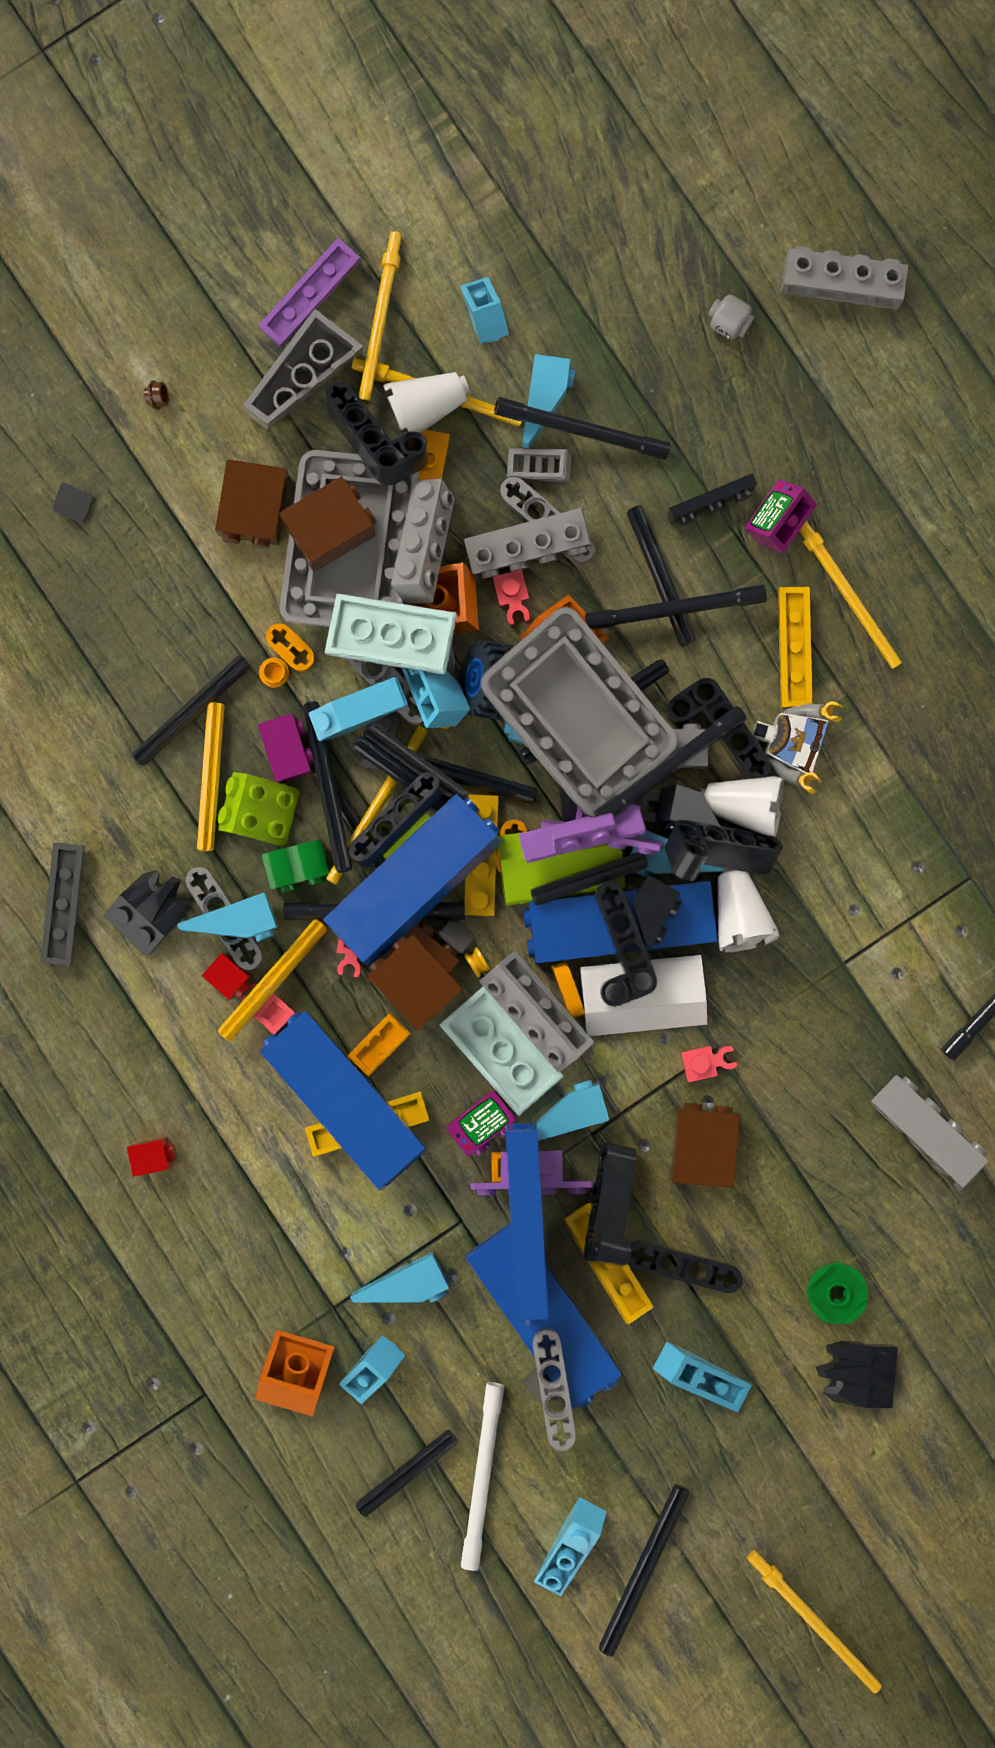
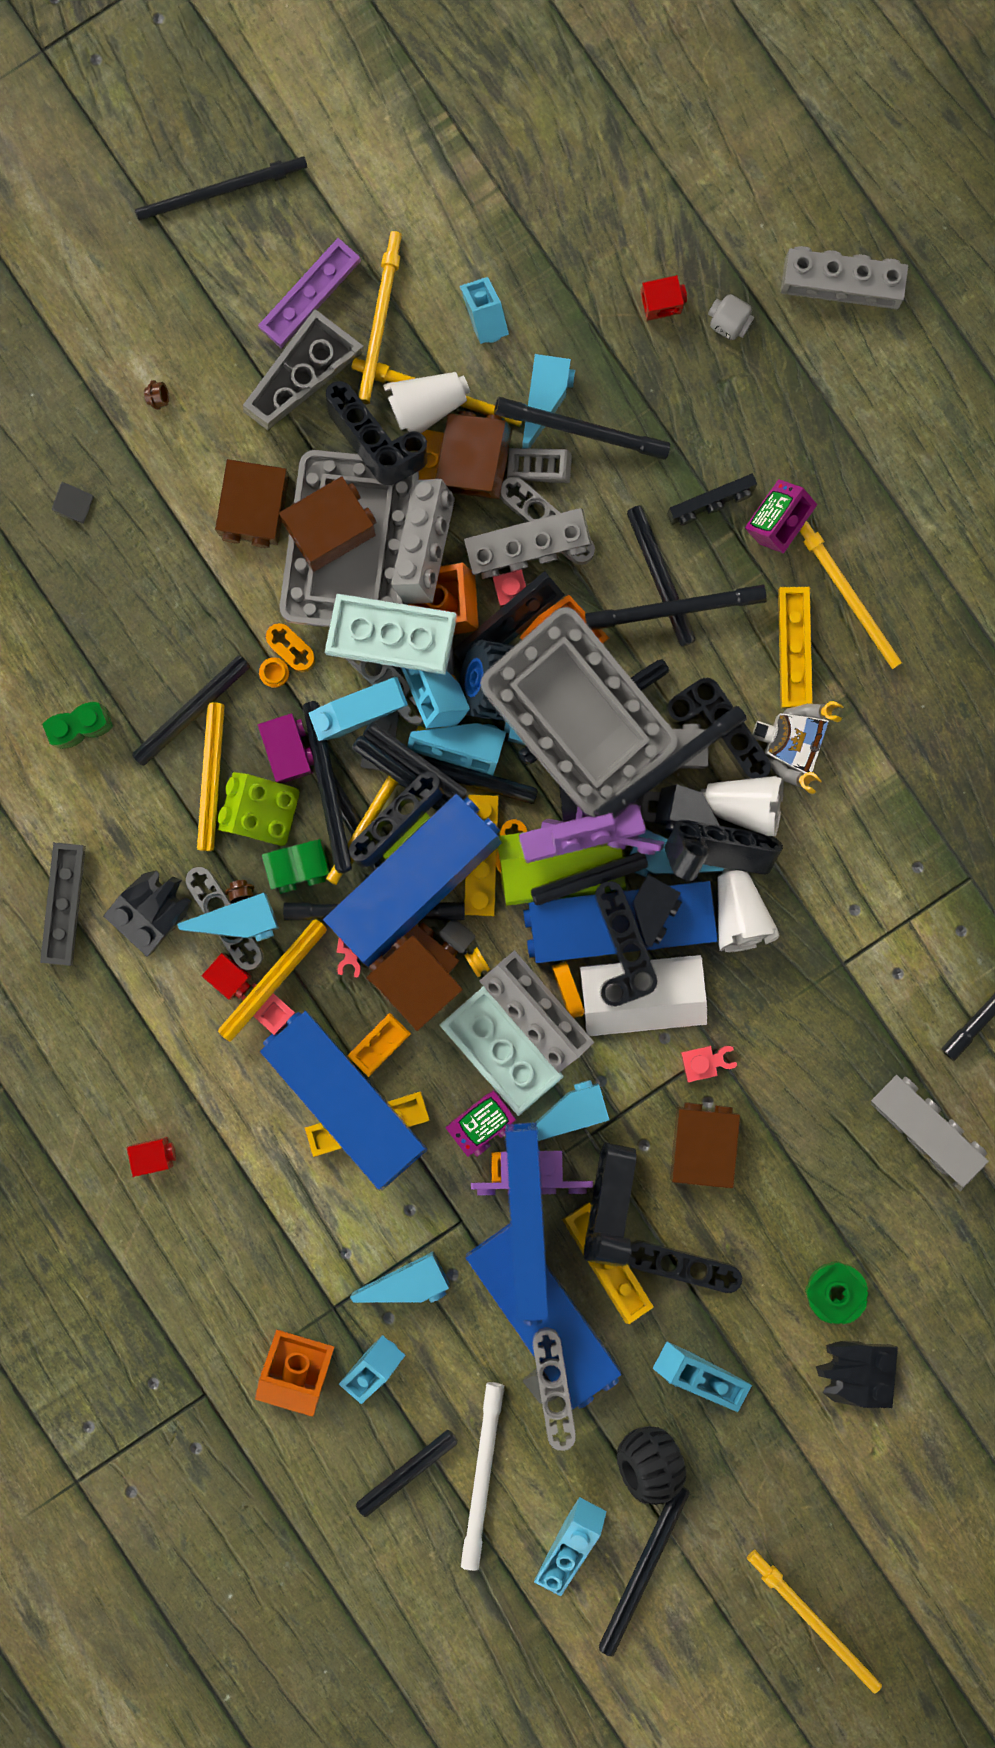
none -> green brick [42,702,113,749]
none -> black bar [135,156,308,221]
none -> reddish brown plate [225,880,254,904]
none -> medium azure slope [407,723,506,776]
none -> reddish brown brick [436,411,513,499]
none -> black plate [453,571,565,662]
none -> black wheel [617,1426,686,1505]
none -> red brick [640,275,687,321]

